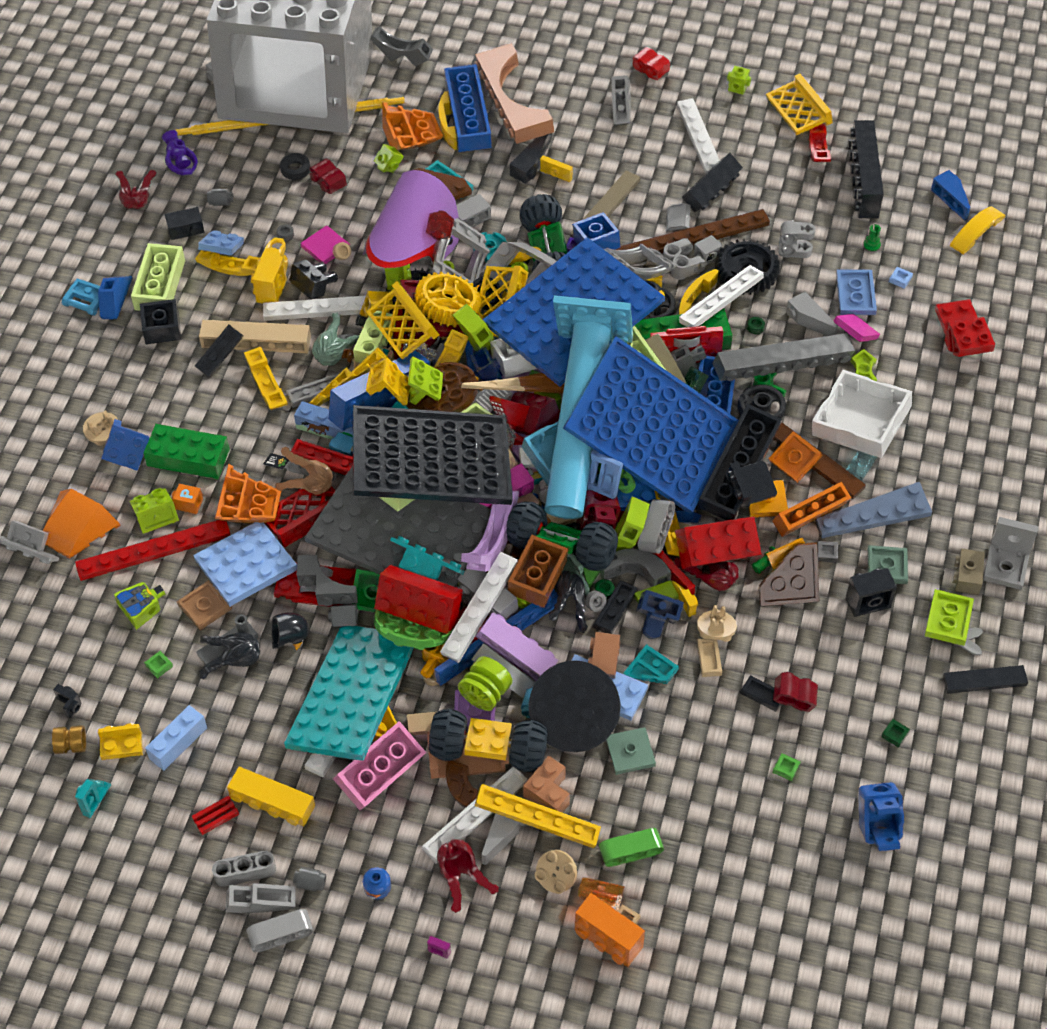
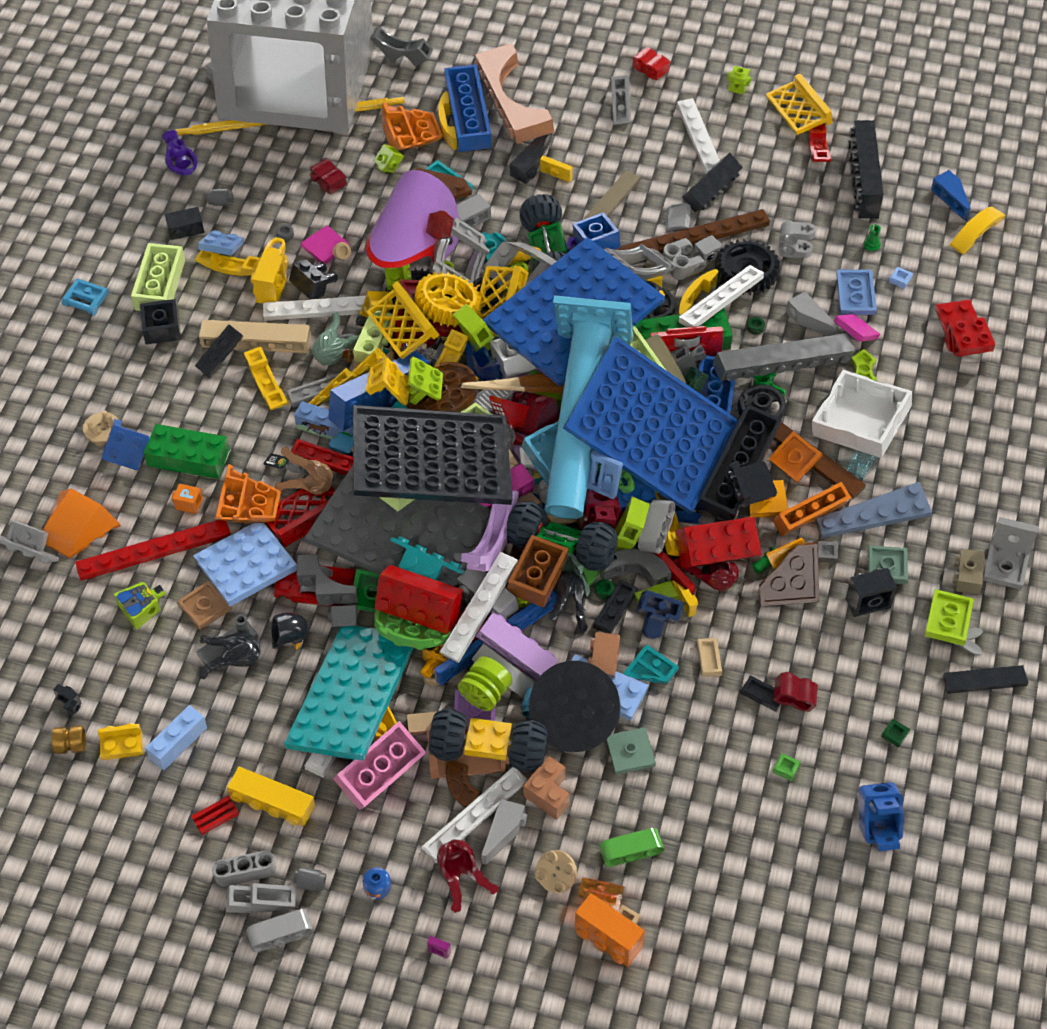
teal wing [75,779,111,818] -> none
blue slope [98,276,133,319] -> none
dark red hair [115,170,157,209] -> none
lime bracket [129,488,179,534] -> none
bright green tile [144,651,173,679] -> none
black tyre [280,153,311,180] -> none
yellow plate [474,784,601,848] -> none
light grey tile [585,591,606,612] -> none
tan plate [697,605,737,642] -> none

